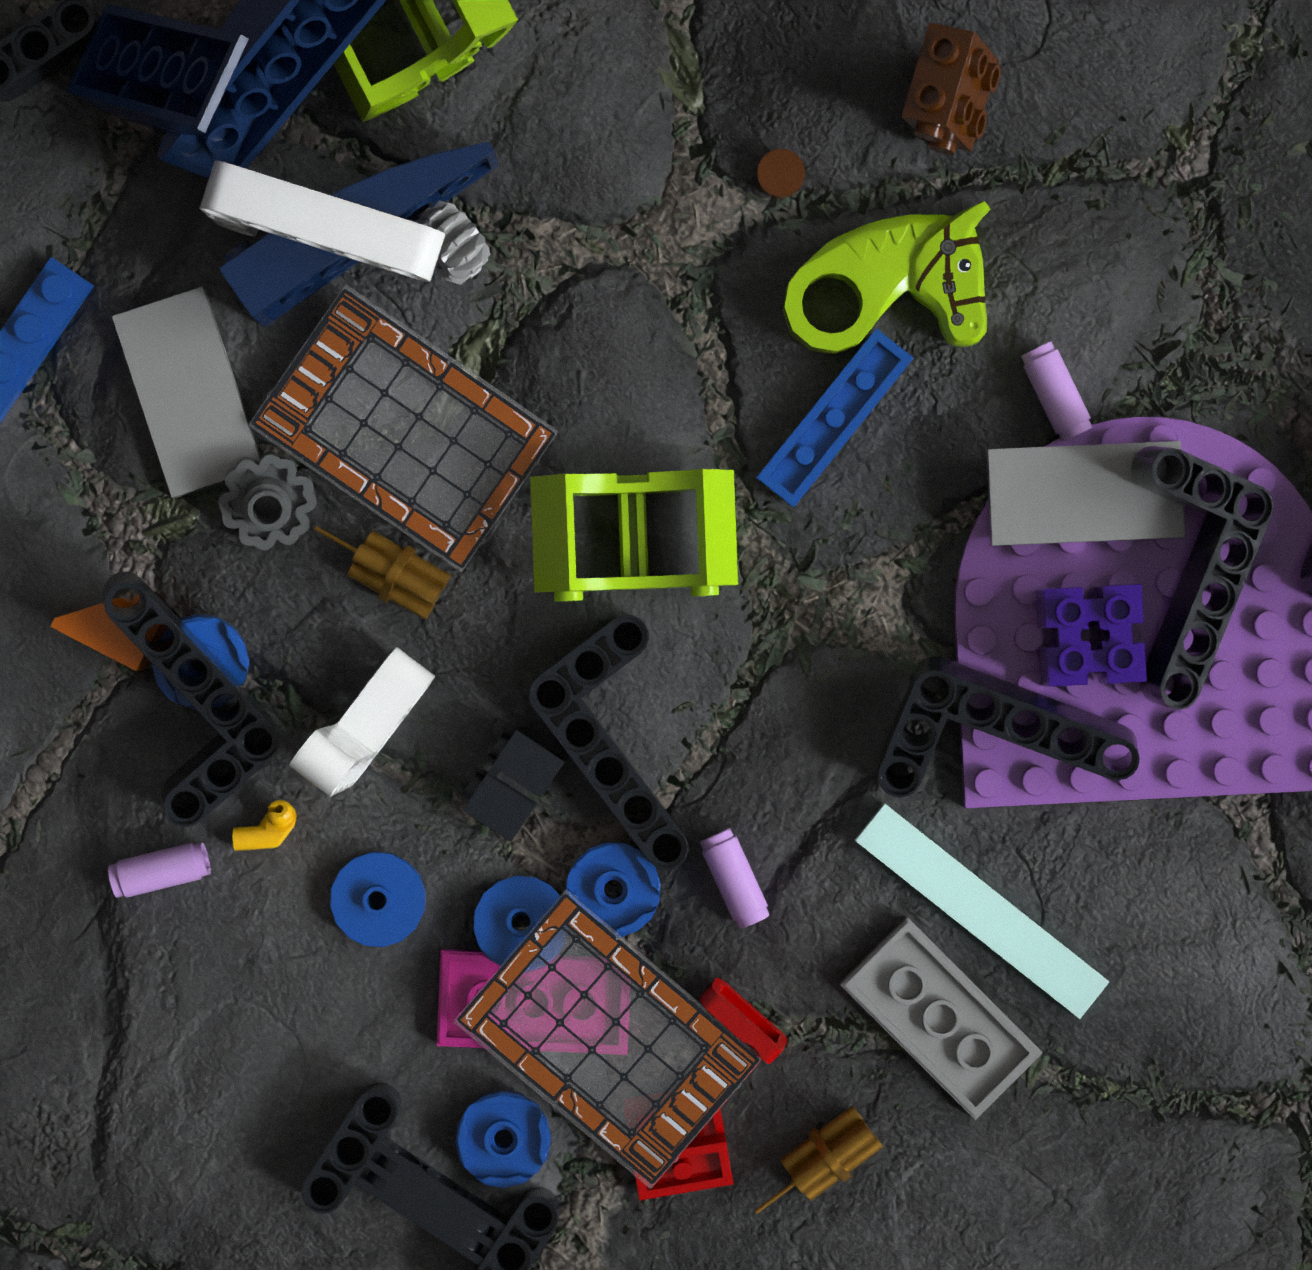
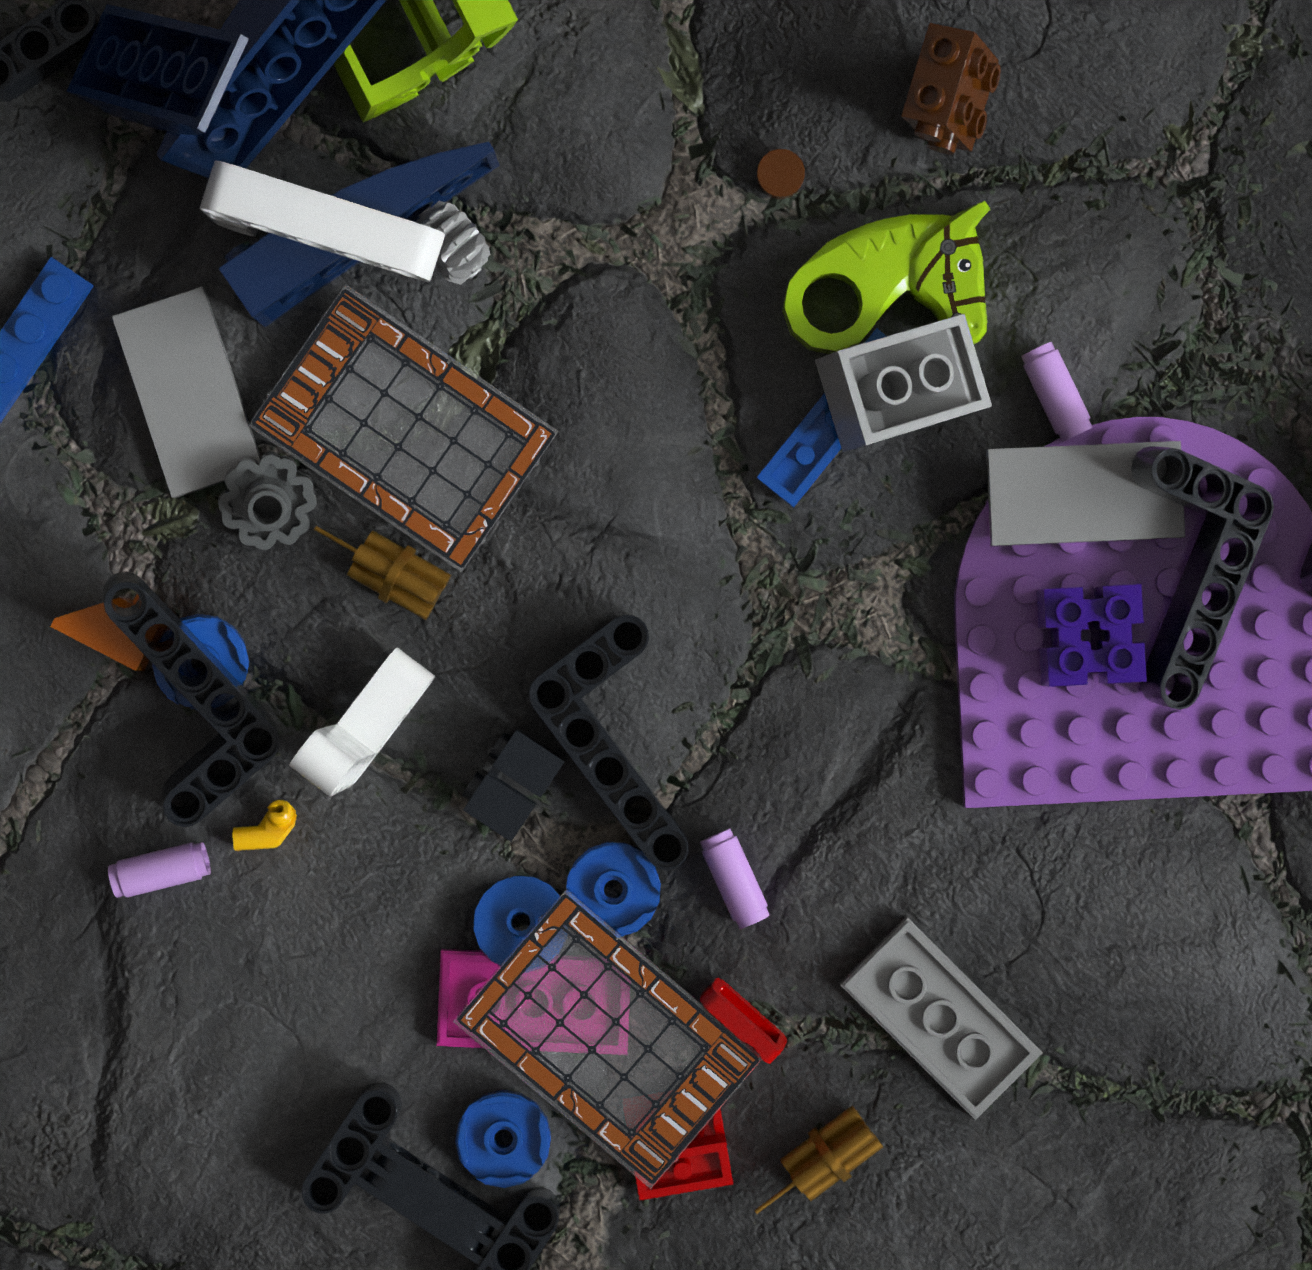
blue plate [330,851,426,947] -> none
lime window [530,469,738,602] -> none
light aqua tile [854,803,1109,1019] -> none
black beam [878,656,1140,798] -> none
none -> light grey slope [815,314,992,452]

